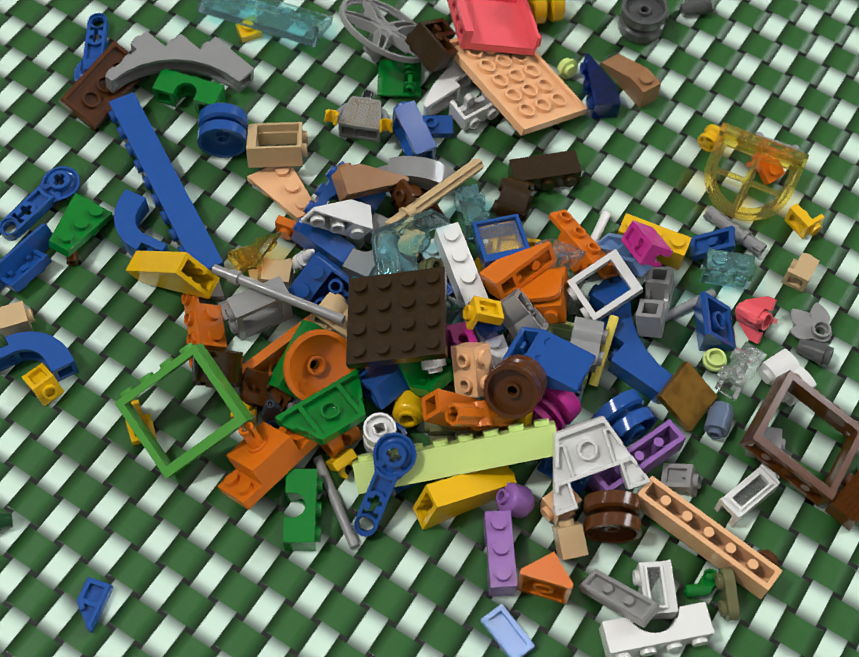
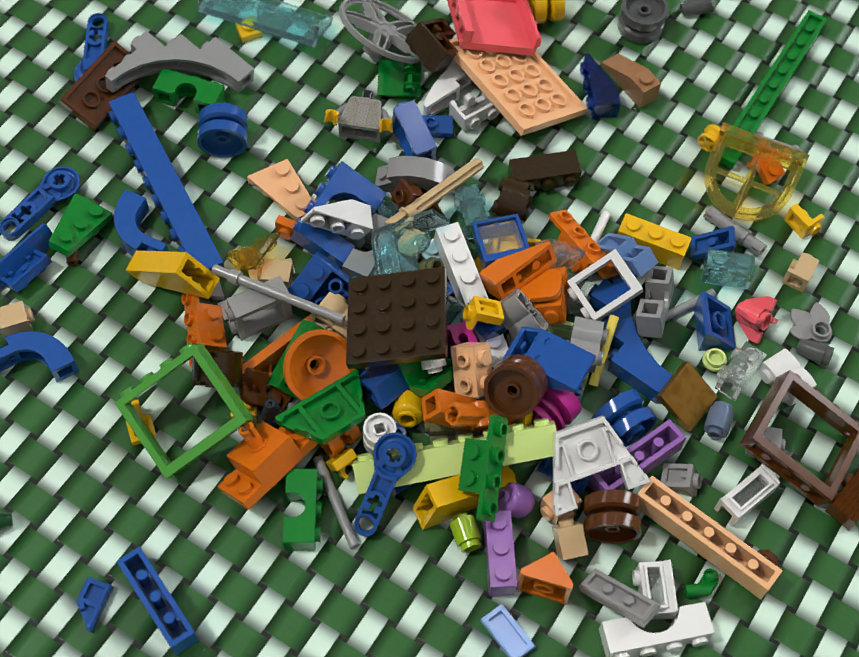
yellow bracket [22,363,64,406] -> none
tan window [246,122,308,168] -> none
white bar [292,249,315,272] -> none
medium nougat slope [331,163,409,202] -> none
yellowish green plate [557,58,578,79] -> none
dark pink hinge [621,220,673,267] -> none
olive plate [714,567,740,621] -> none
none -> blue brick [117,546,199,656]
none -> clear light blue plate [377,200,399,219]
none -> lime brick [449,512,482,553]
none -> green bracket [458,414,509,522]
none -> green plate [713,10,827,169]

